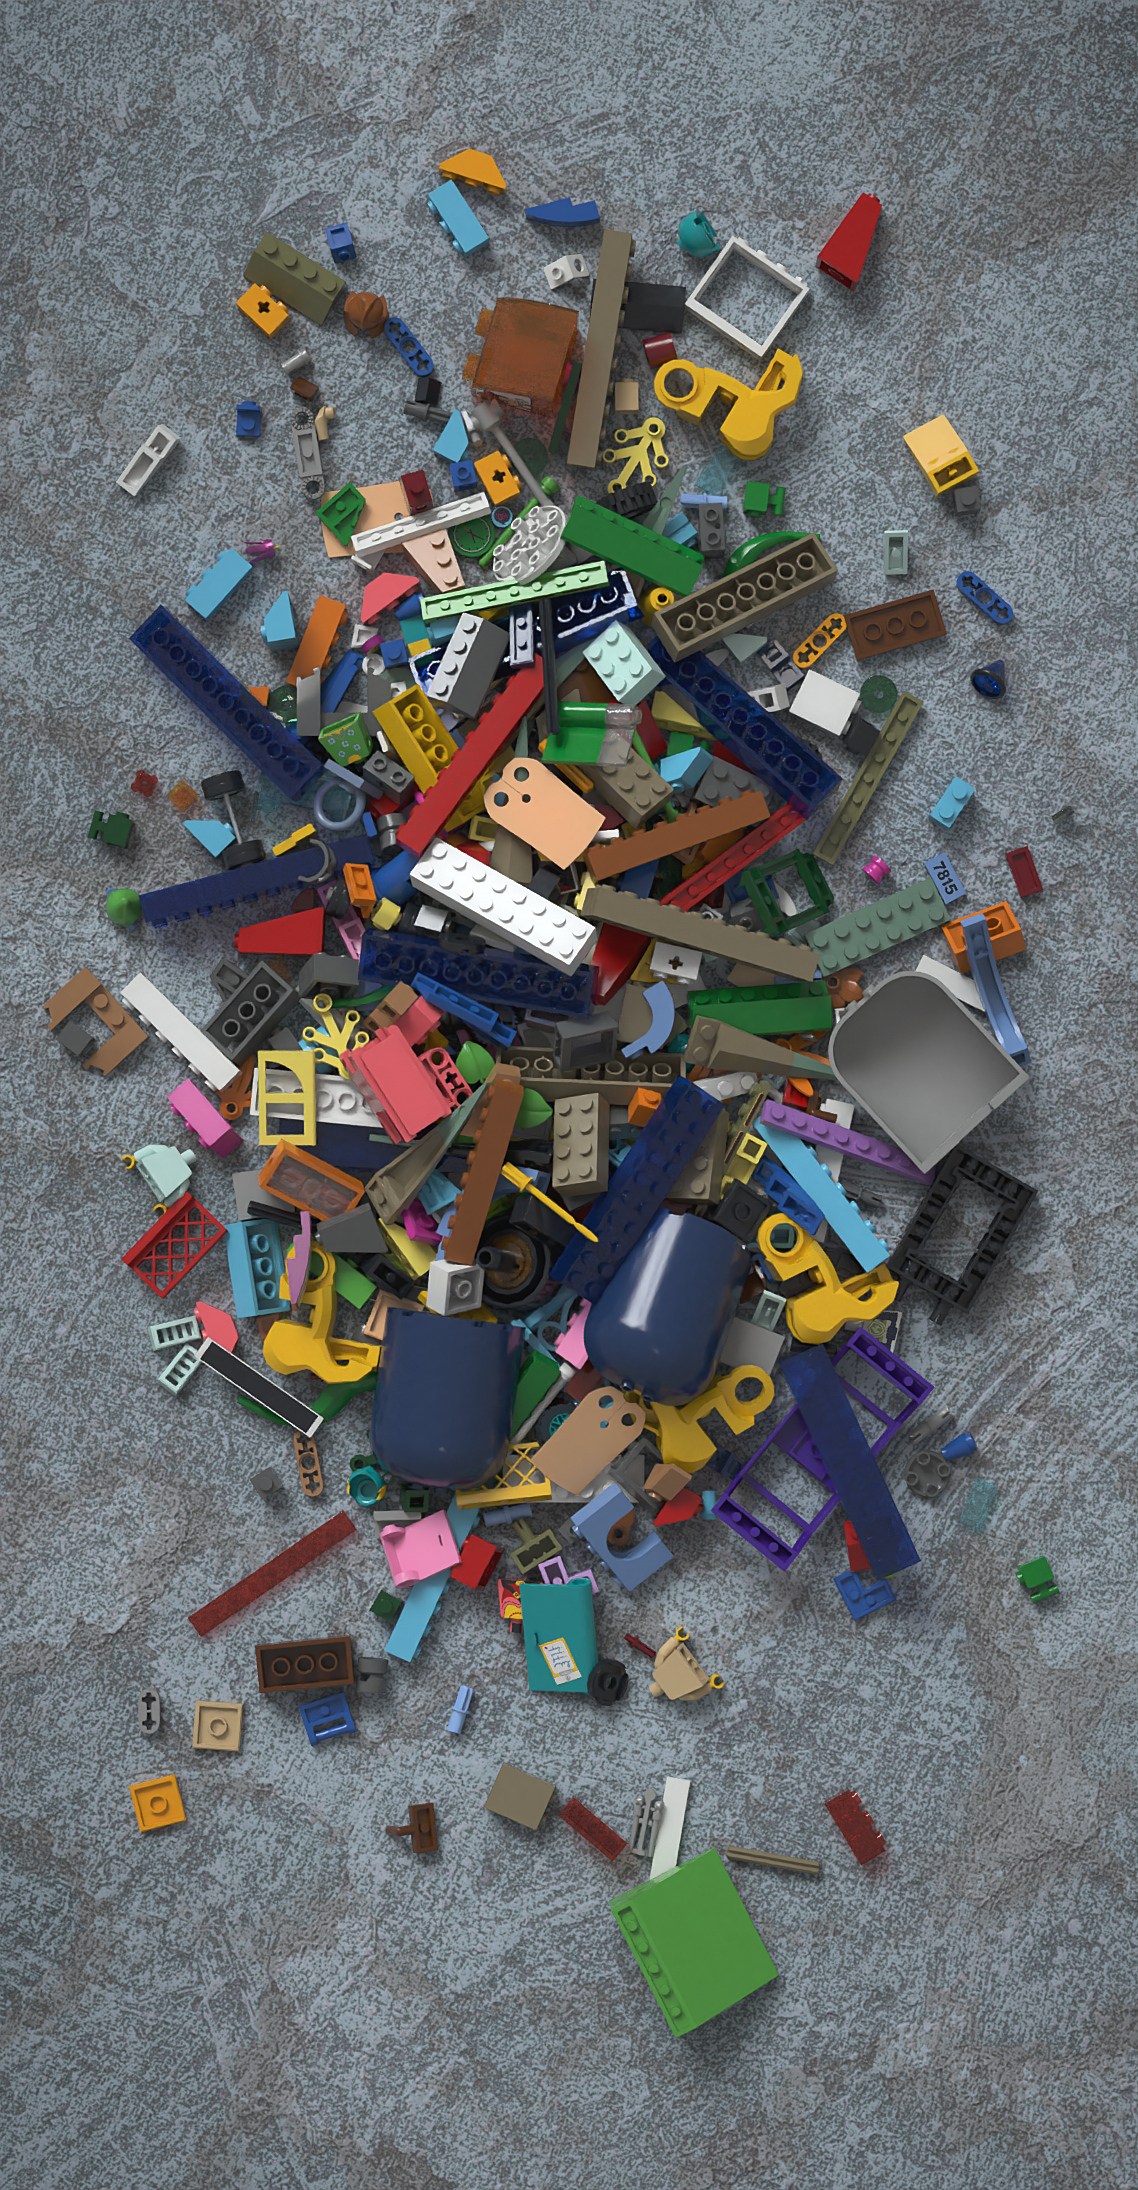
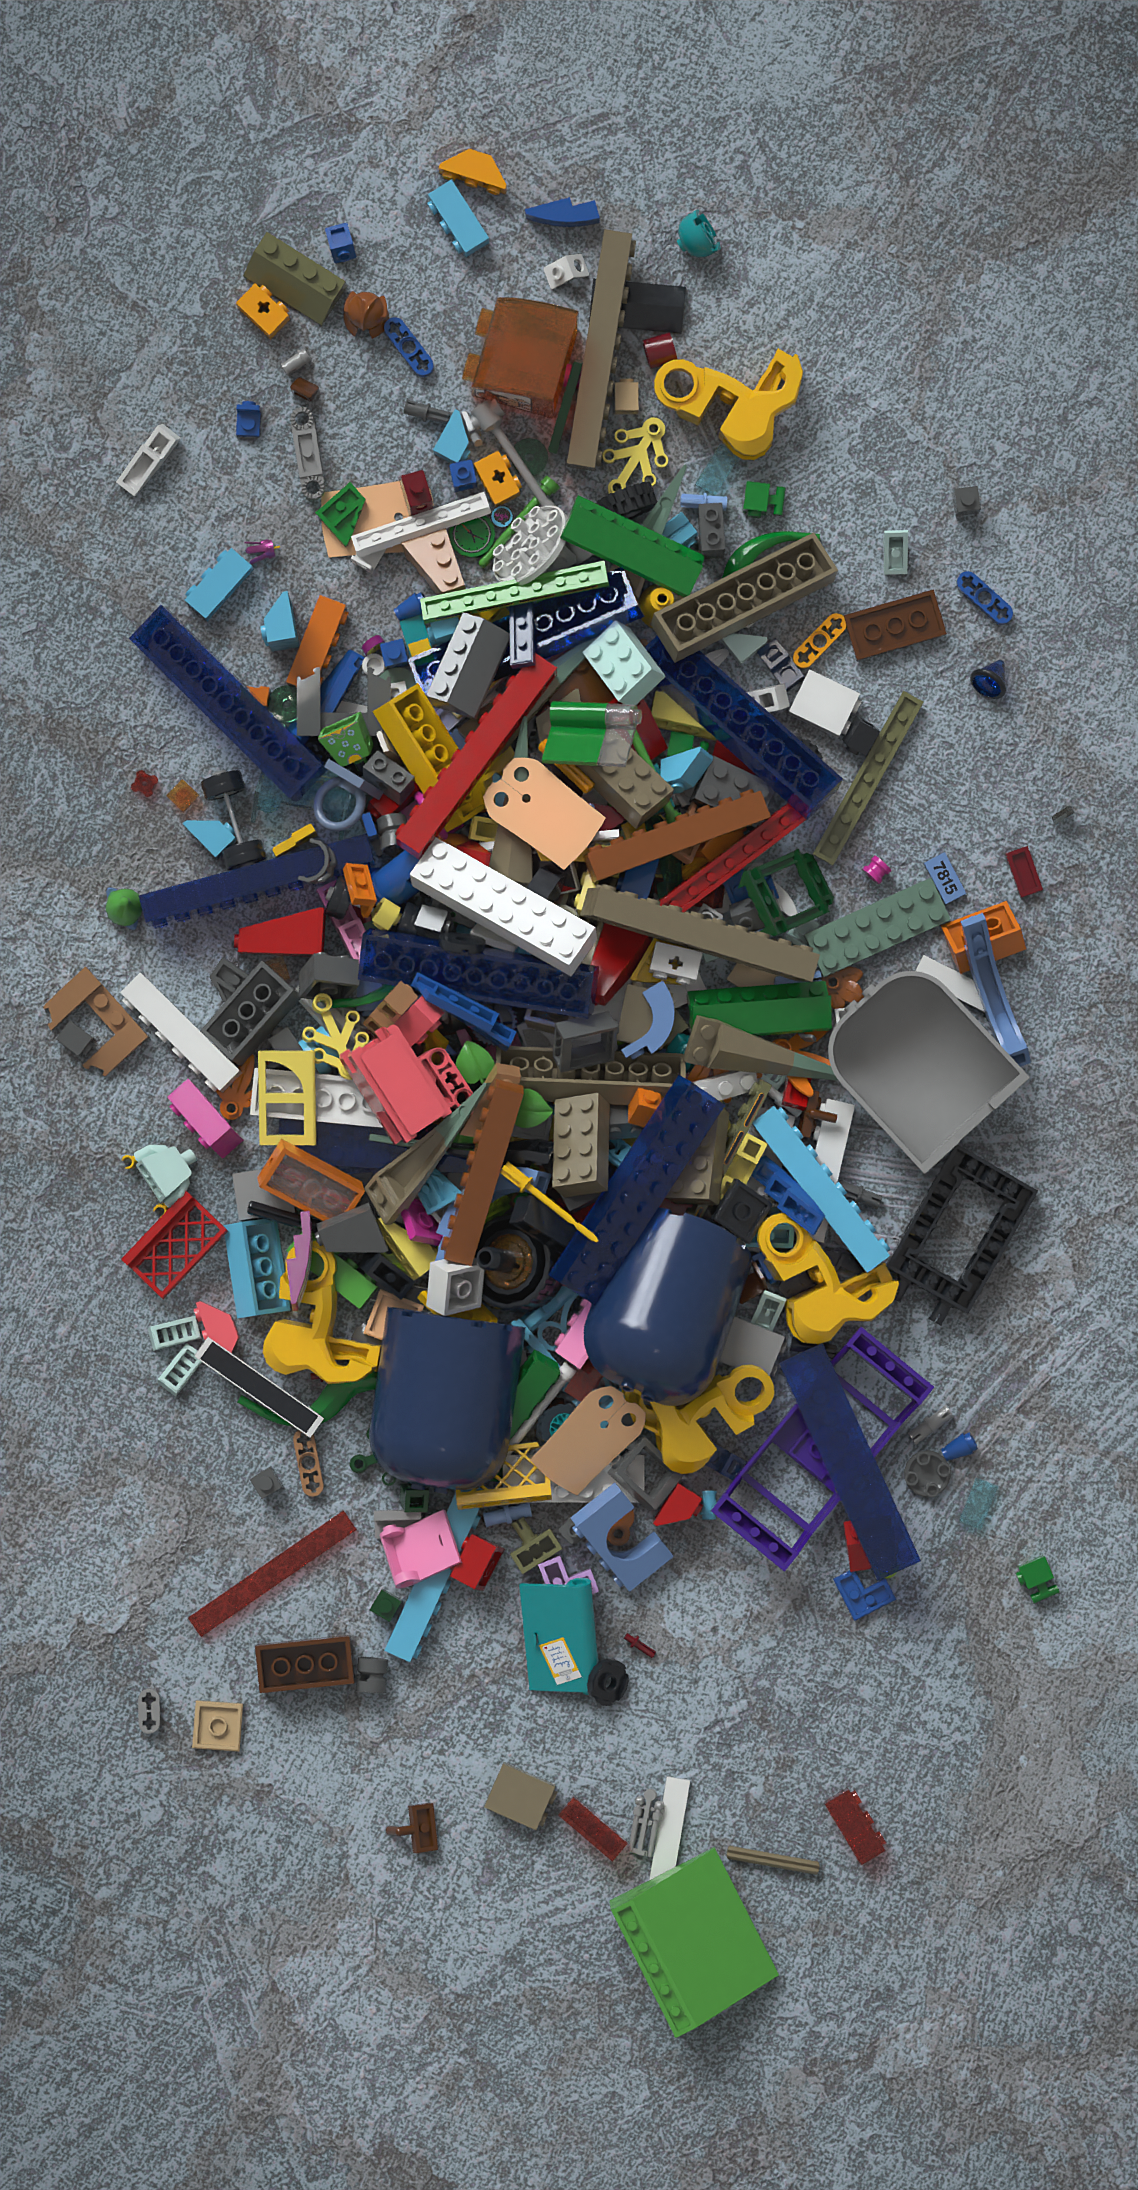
dark green brick [87,810,134,849] -> none
light orange tile [129,1774,187,1832] -> none
nougat tile [256,1312,280,1341] -> none
dark red tile [291,888,315,912] -> none
blue plate [299,1691,357,1746] -> none
tan arm [315,406,336,440] -> none
teal hair [347,1466,386,1507] -> none
white tile [351,624,379,648] -> none
coral slope [360,573,420,626] -> none
black slope [414,377,442,405] -> none
light blue axle [447,1686,474,1734] -> none
torso [498,1578,543,1633] -> none
black axle [539,599,560,735] -> none
medium nougat slope [643,1464,692,1502] -> none
tan torso [649,1626,724,1701] -> none
white window [684,236,810,361] -> none
medium lavender plate [760,1099,937,1186] -> none
red slope [815,193,882,292] -> none
torso [844,1311,902,1353] -> none
clear green piece [860,675,897,714] -> none
yellow slope [903,414,979,498] -> none
medium azure brick [928,776,975,830] -> none

